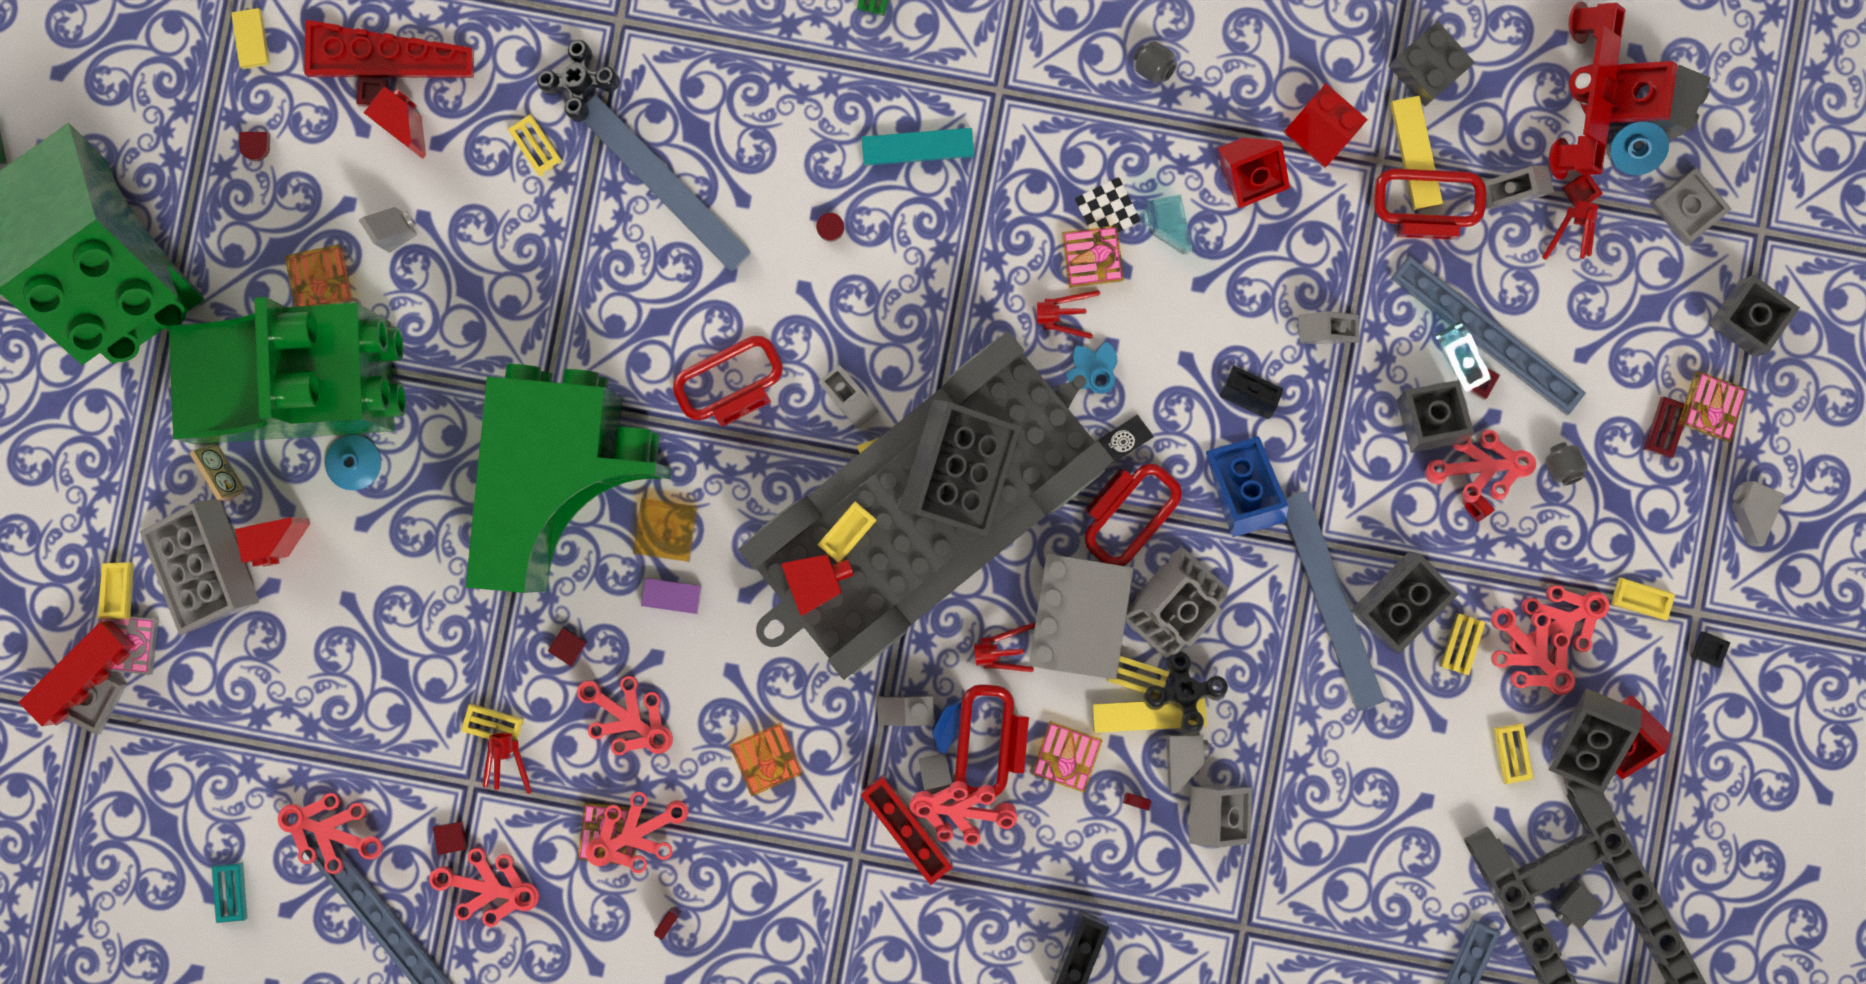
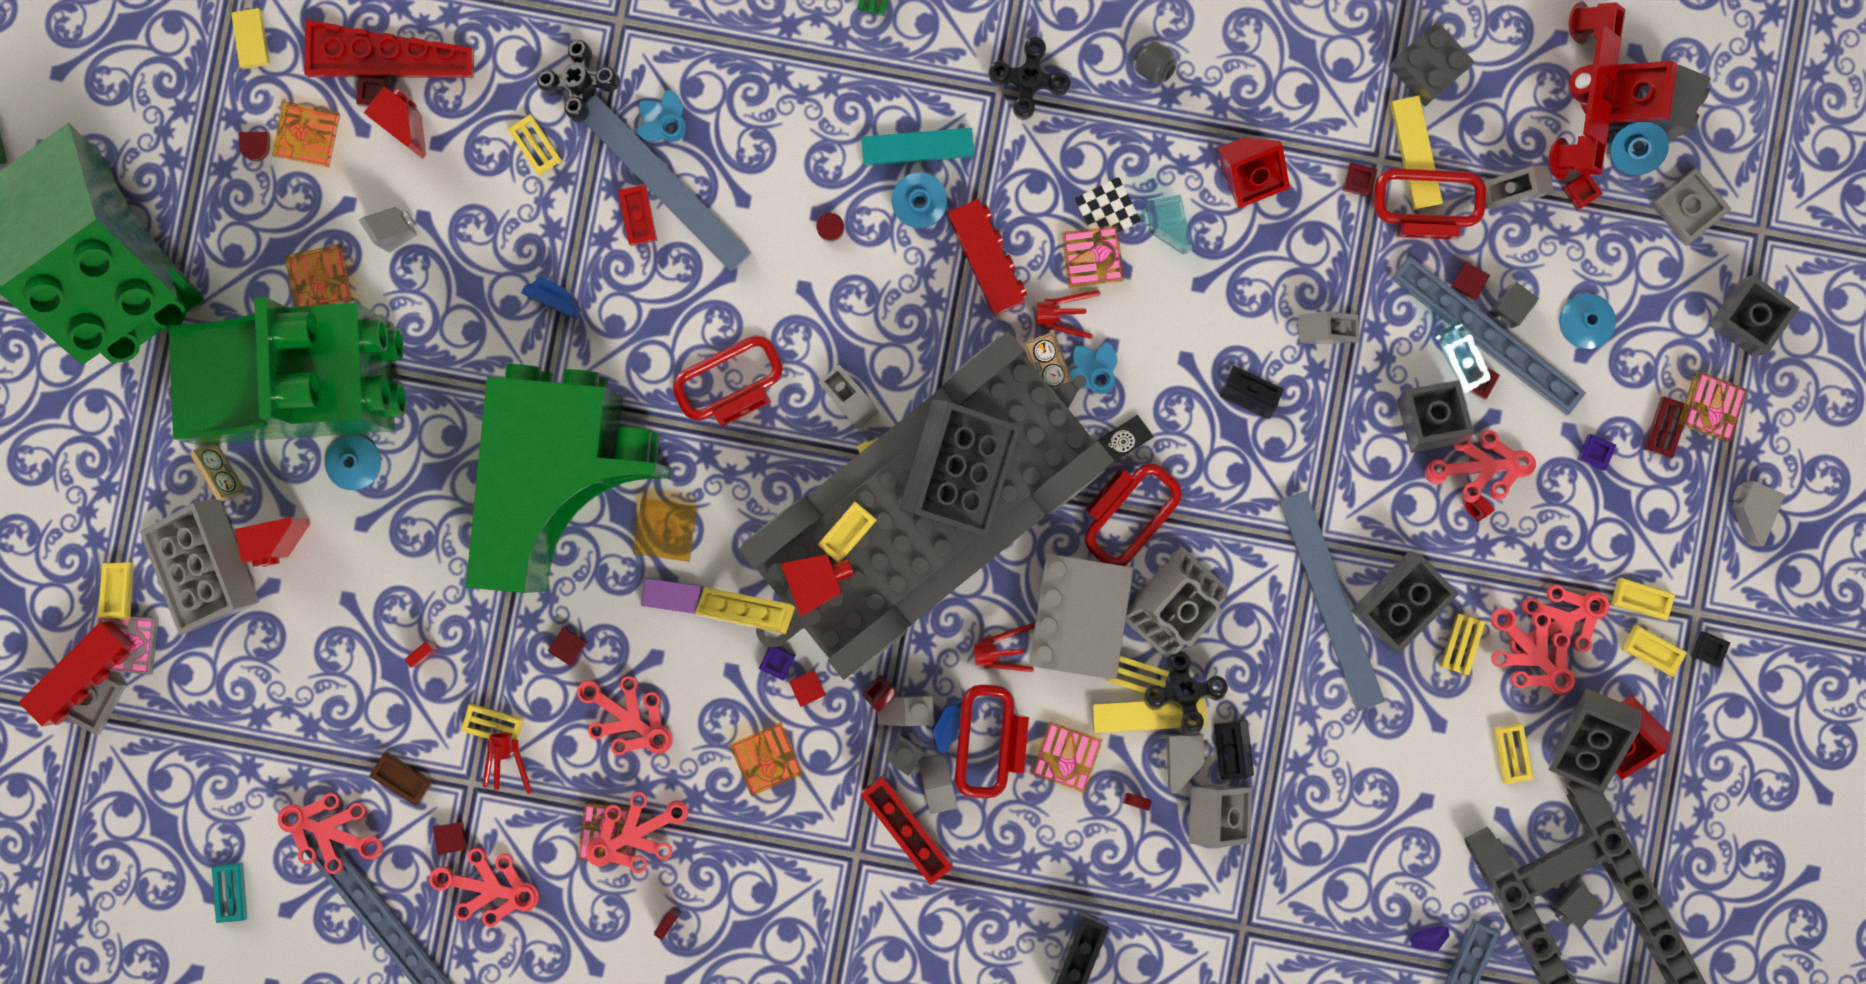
coral plant [910,781,1017,845] -> none
blue slope [1206,436,1289,537] -> none
red slope [1283,83,1368,168] -> none
red plant [1543,201,1599,260] -> none
dark grey head [1545,442,1588,486] -> none
none -> clear yellow tile [272,101,340,168]
none -> reddish brown tile [369,751,434,806]
none -> red tile [405,641,440,668]
none -> blue slope [521,277,581,320]
none -> red plate [618,185,658,246]
none -> dark azure plate [636,90,686,142]
none -> light yellow tile [695,587,795,634]
none -> dark purple tile [758,646,796,681]
none -> red tile [789,669,826,707]
none -> dark red tile [862,674,898,712]
none -> dark grey brick [885,734,925,776]
none -> dark azure dish [892,172,947,228]
none -> red brick [948,199,1027,318]
none -> black gear [988,37,1071,120]
none -> slope [1023,332,1072,388]
none -> black slope [1214,720,1254,780]
none -> dark red tile [1342,162,1378,197]
none -> dark purple tile [1410,927,1450,952]
none -> dark red tile [1450,262,1490,301]
none -> dark grey brick [1489,282,1539,329]
none -> dark azure dish [1559,293,1616,349]
none -> dark purple tile [1577,434,1616,471]
none -> light yellow tile [1621,625,1687,677]

